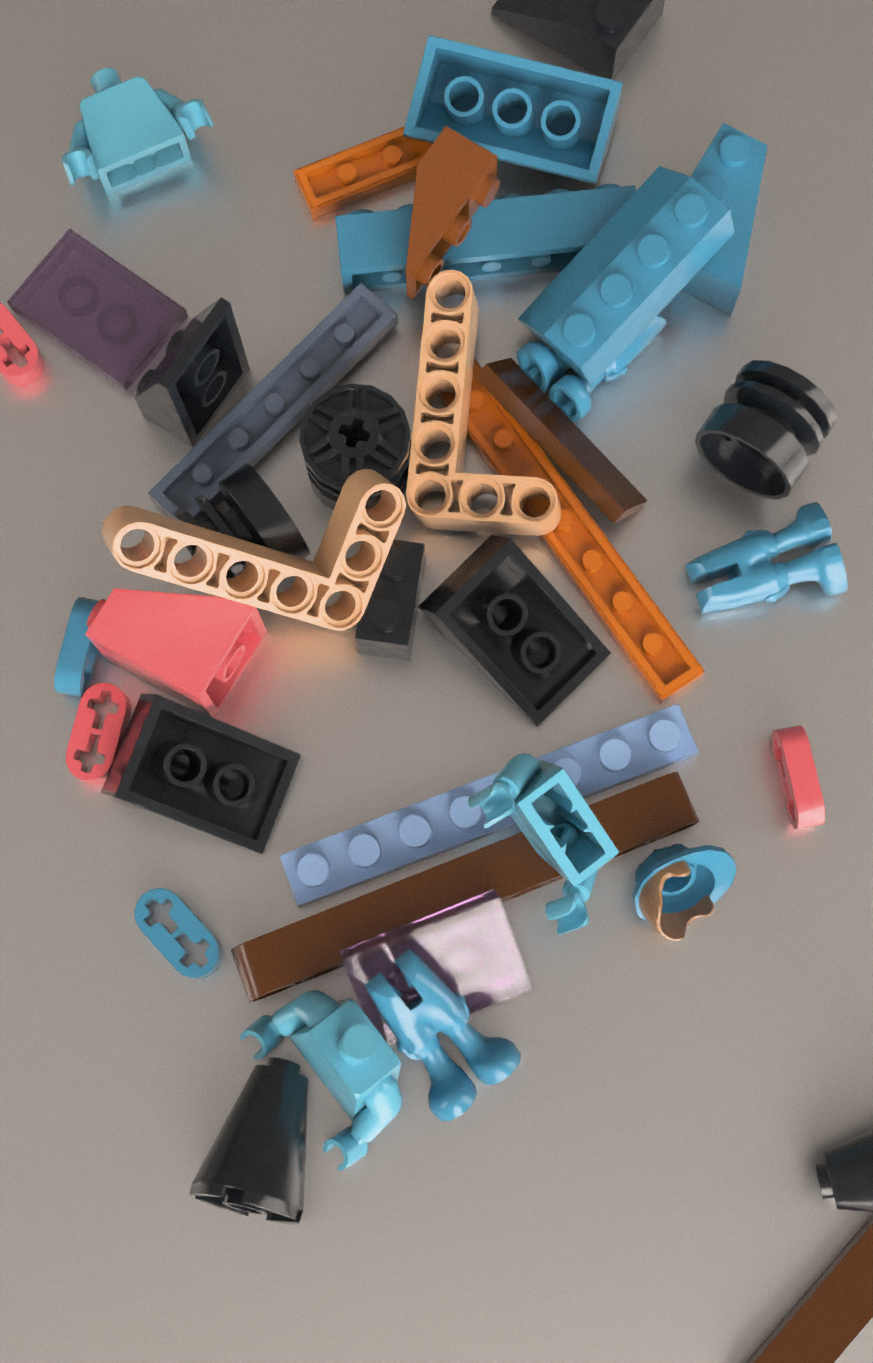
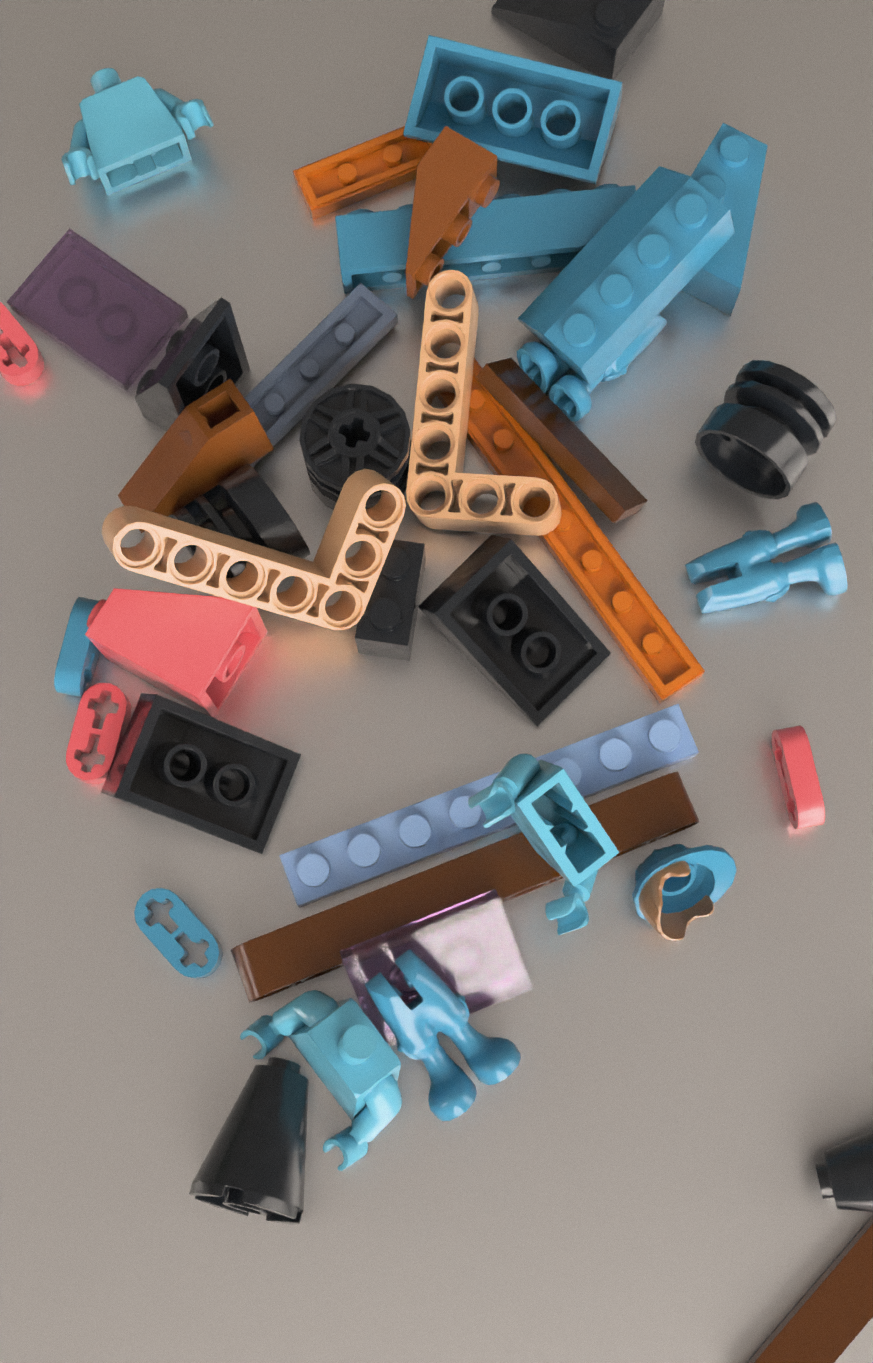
none -> dark orange slope [118,379,274,533]

